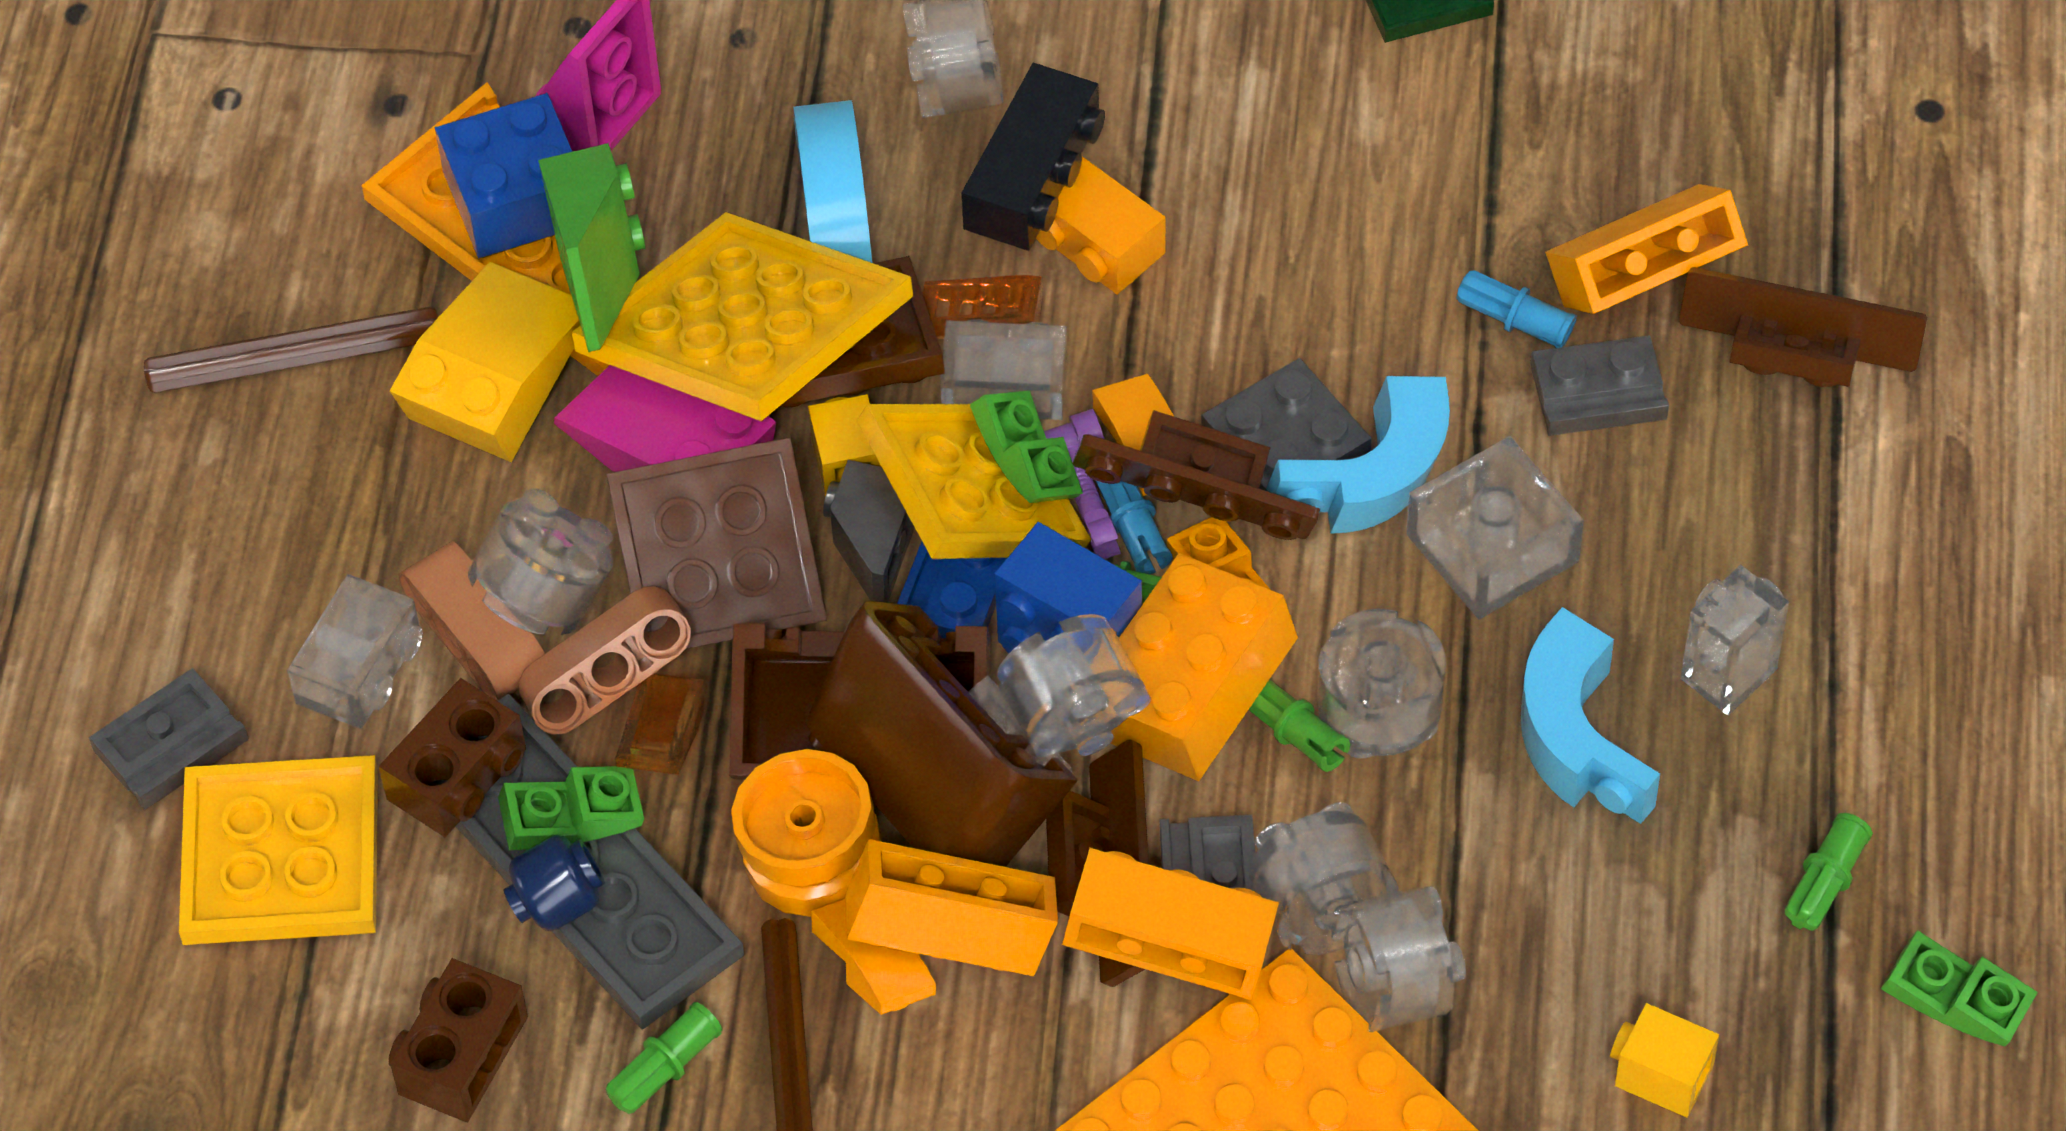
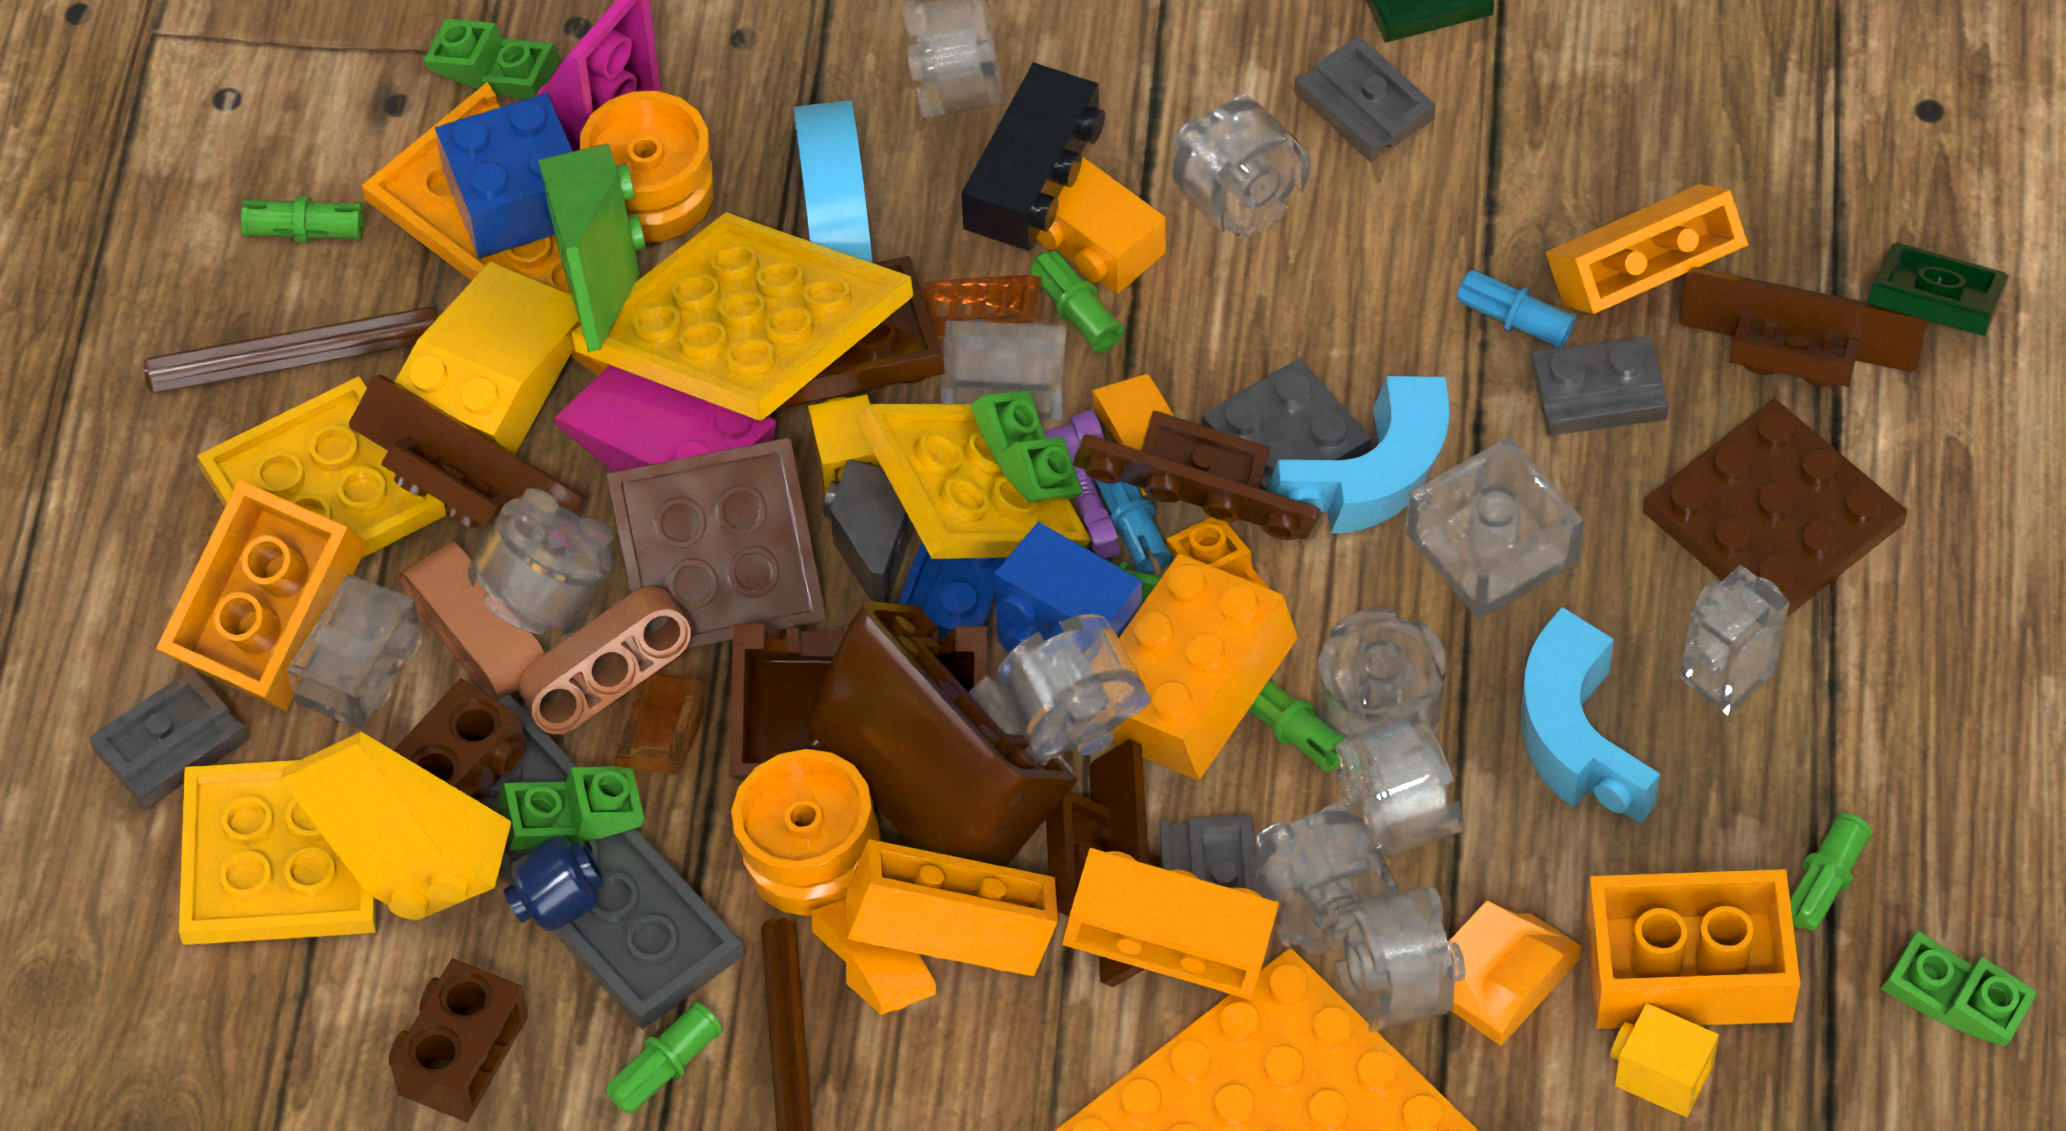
none -> light orange brick [156,480,368,712]
none -> yellow plate [197,376,446,559]
none -> bright green pin [241,196,365,243]
none -> yellow slope [280,732,512,921]
none -> reddish brown bracket [349,375,584,548]
none -> bright green slope [423,18,560,100]
none -> light orange wheel [580,91,714,243]
none -> bright green axle [1030,251,1124,353]
none -> clear brick [1173,94,1311,237]
none -> flat silver plate [1294,35,1436,162]
none -> clear brick [1335,712,1463,860]
none -> light orange slope [1444,900,1582,1046]
none -> light orange brick [1585,869,1800,1029]
none -> reddish brown plate [1643,398,1907,627]
none -> dark green tile [1867,242,2009,336]

